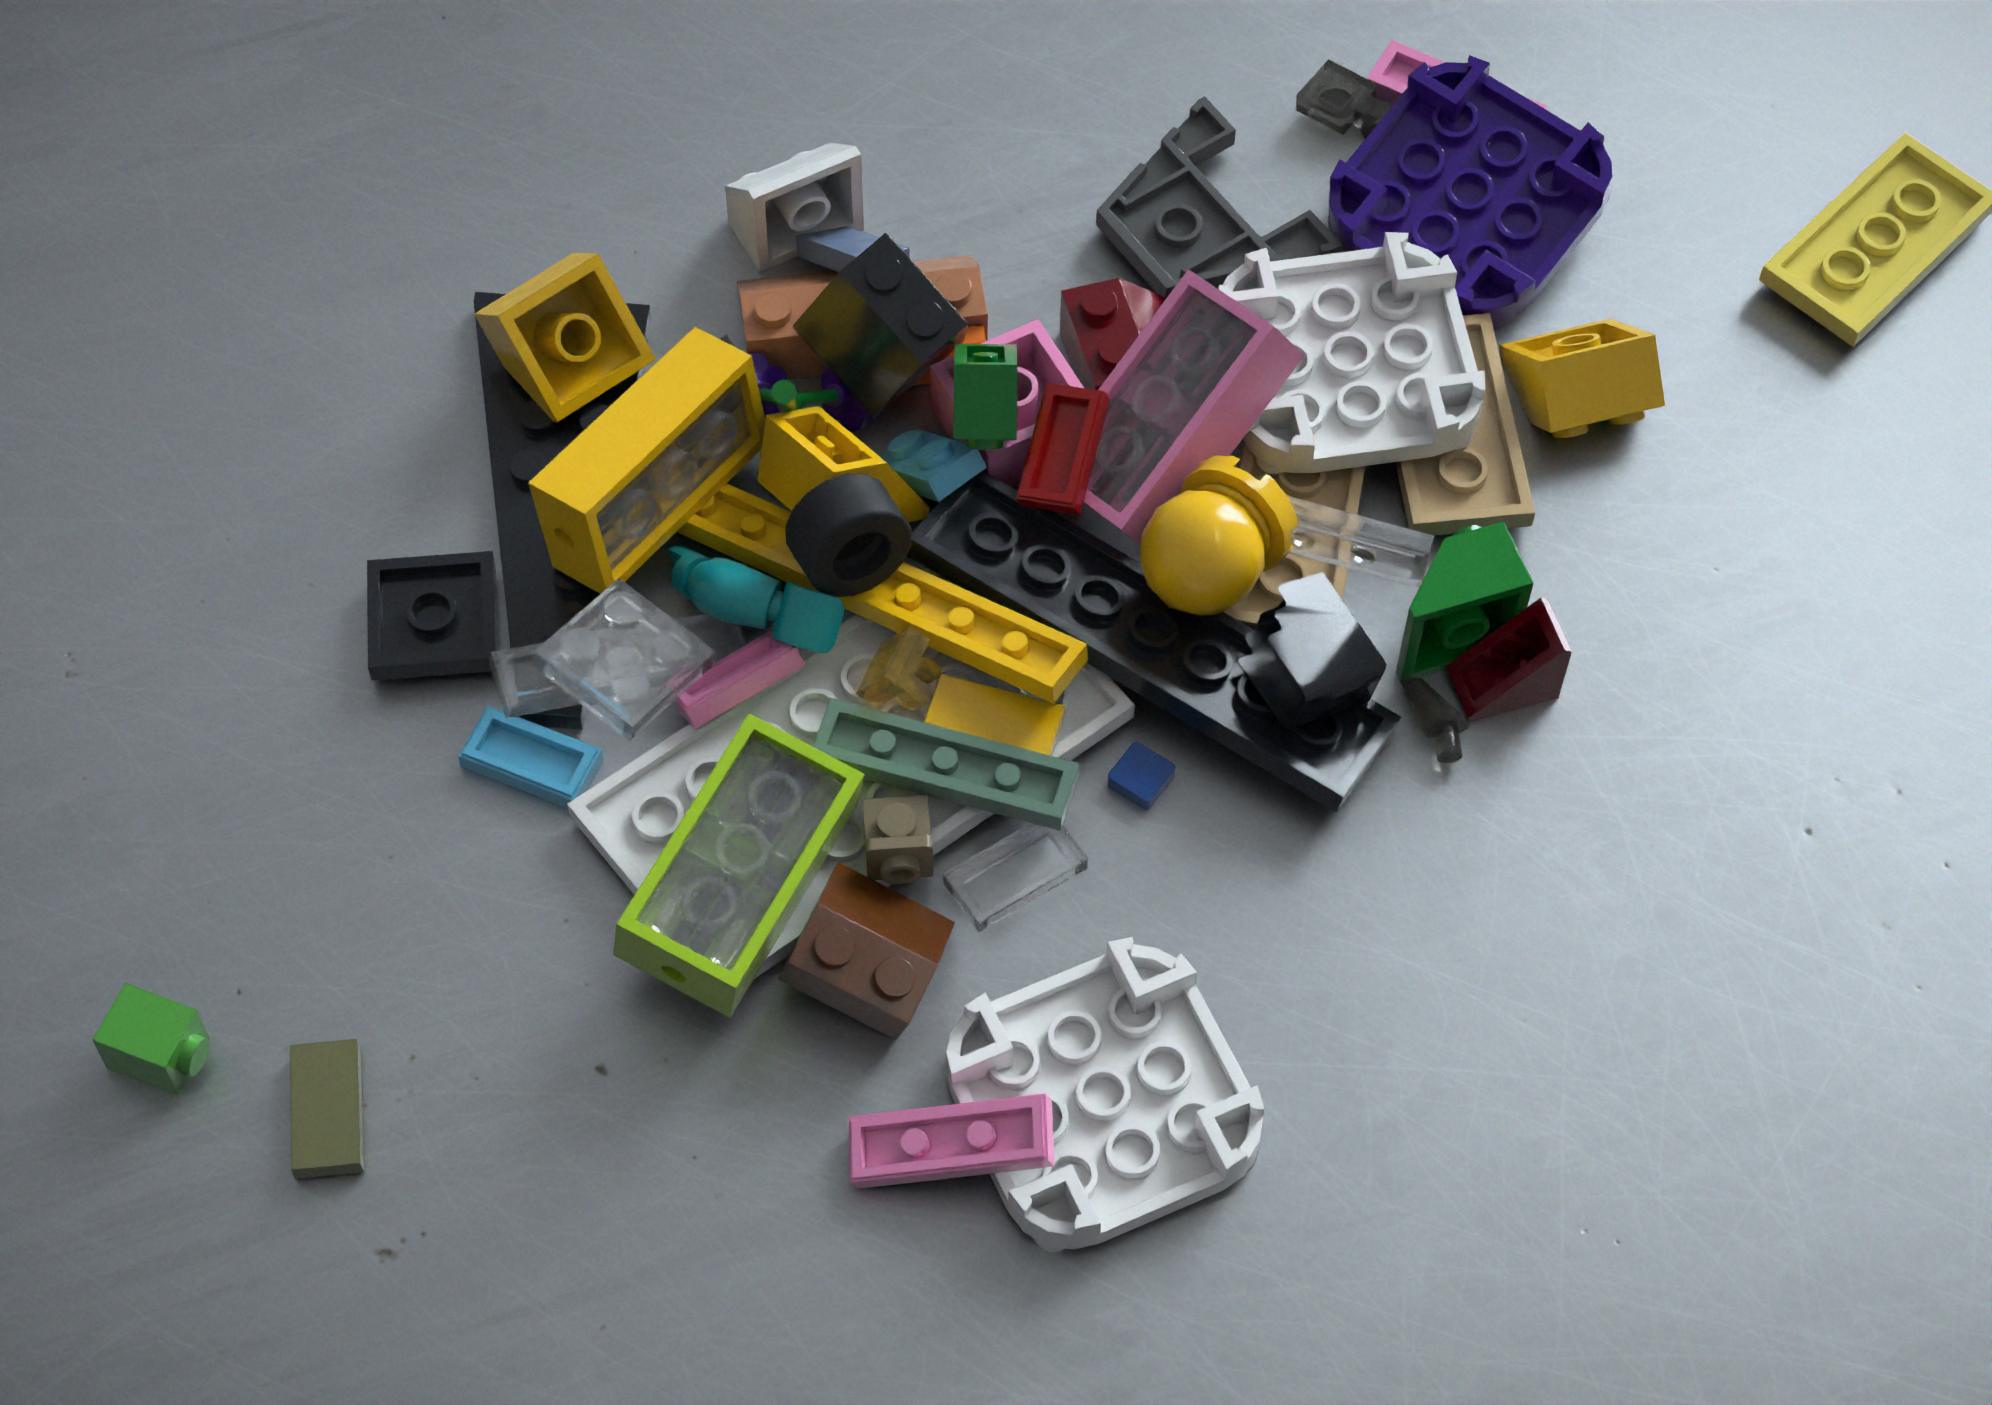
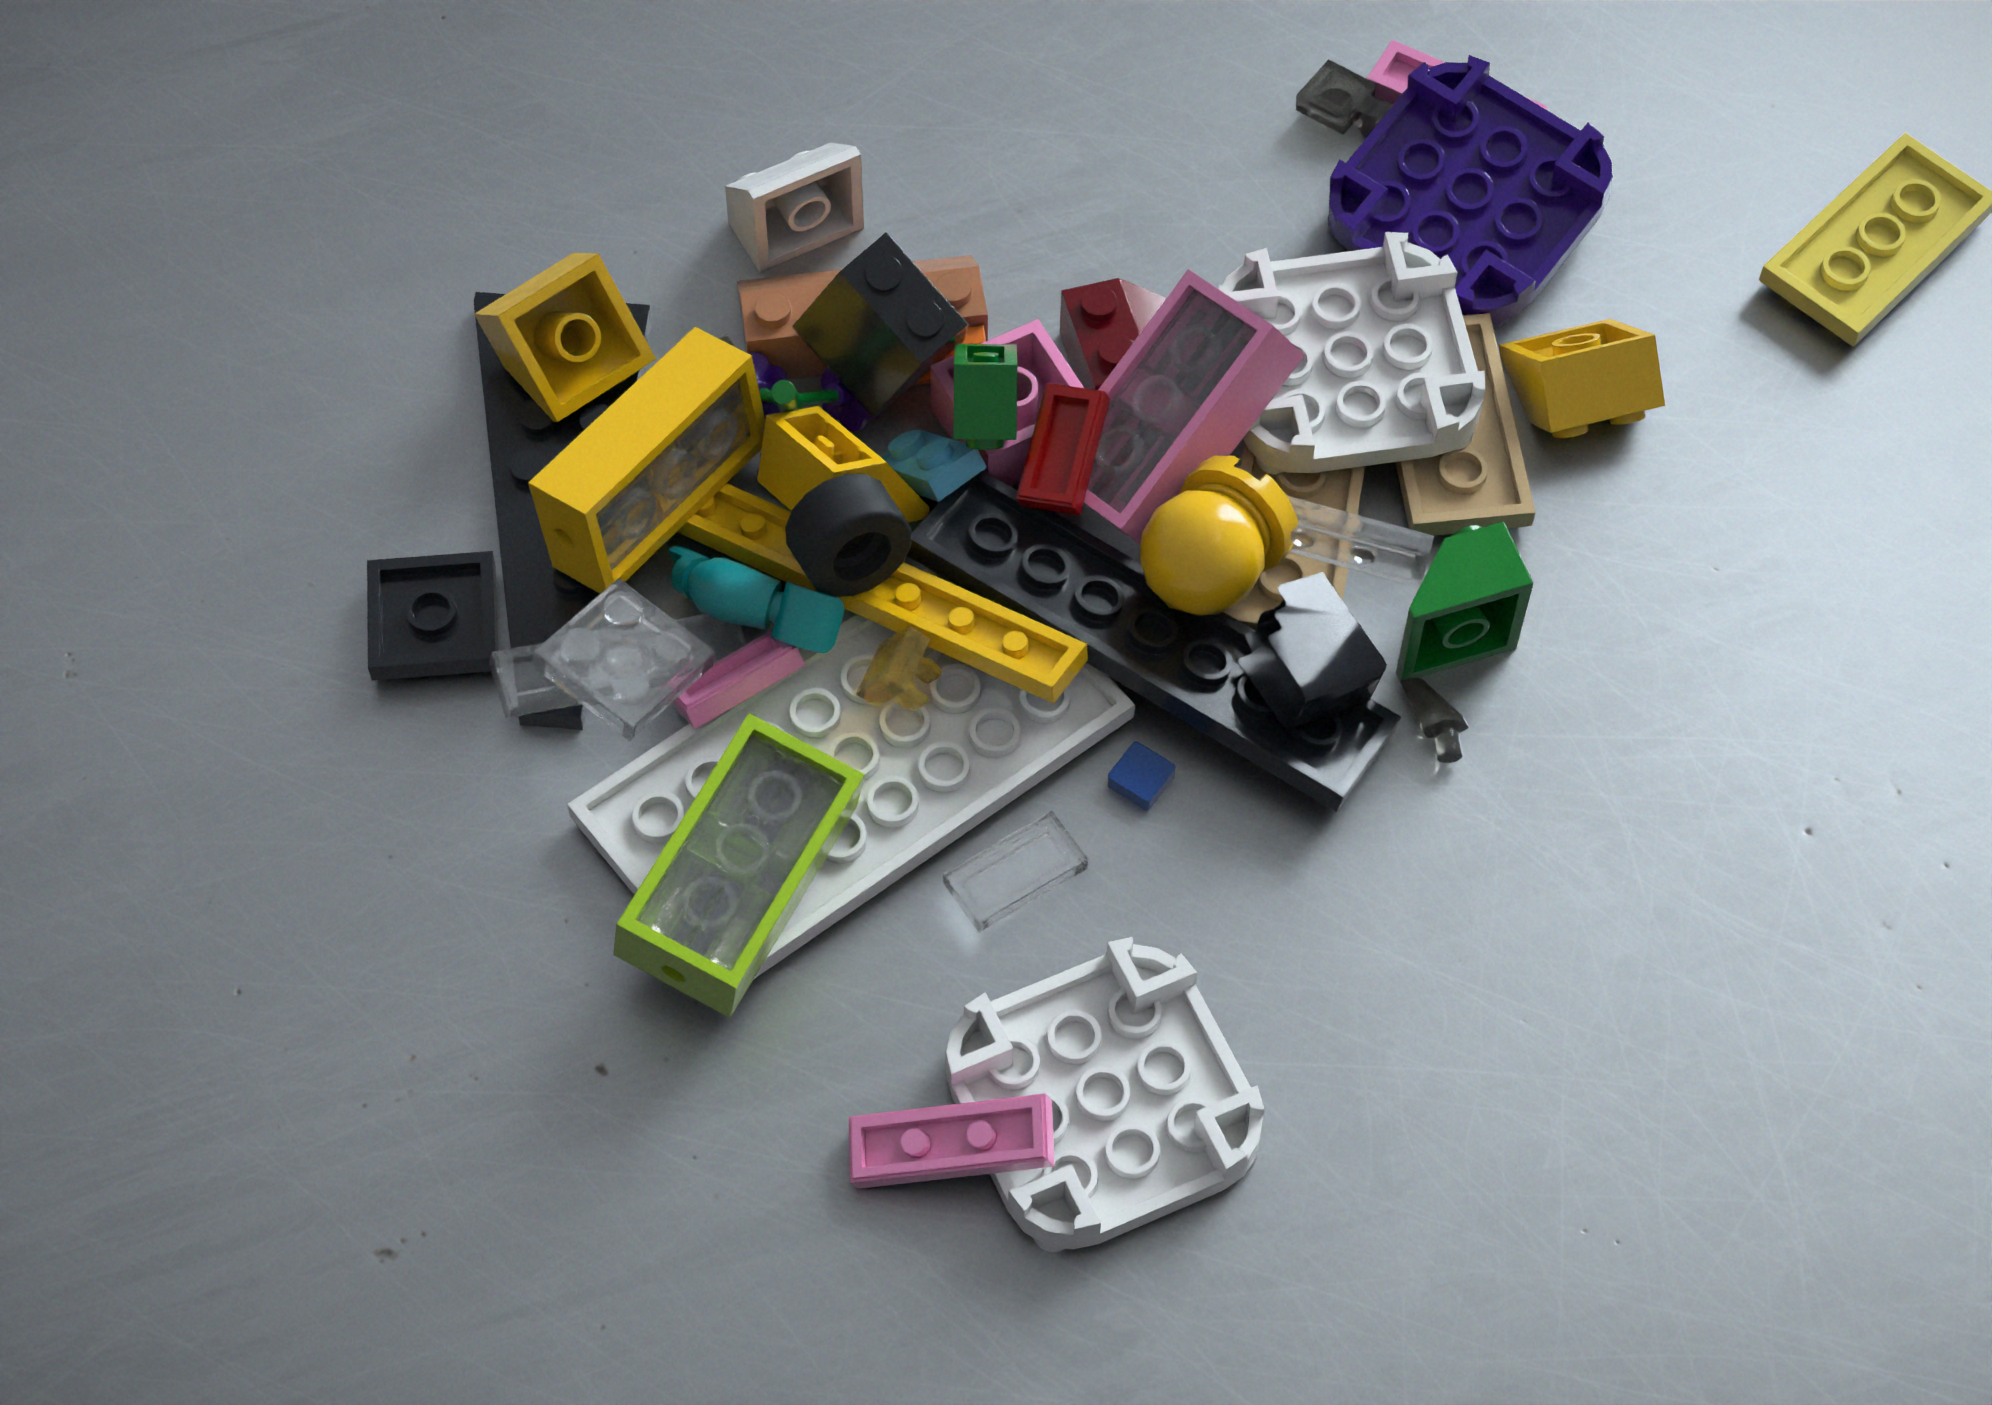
bright green brick [92,983,210,1095] -> none
olive tile [290,1039,364,1179] -> none
medium azure tile [458,705,604,809] -> none
reddish brown slope [778,862,955,1040] -> none
sand blue tile [796,226,910,272] -> none
sand green plate [812,698,1080,831] -> none
dark tan bracket [862,795,933,885] -> none
yellow tile [924,674,1065,756] -> none
dark grey wing [1096,96,1343,298] -> none
dark red slope [1446,598,1572,721] -> none

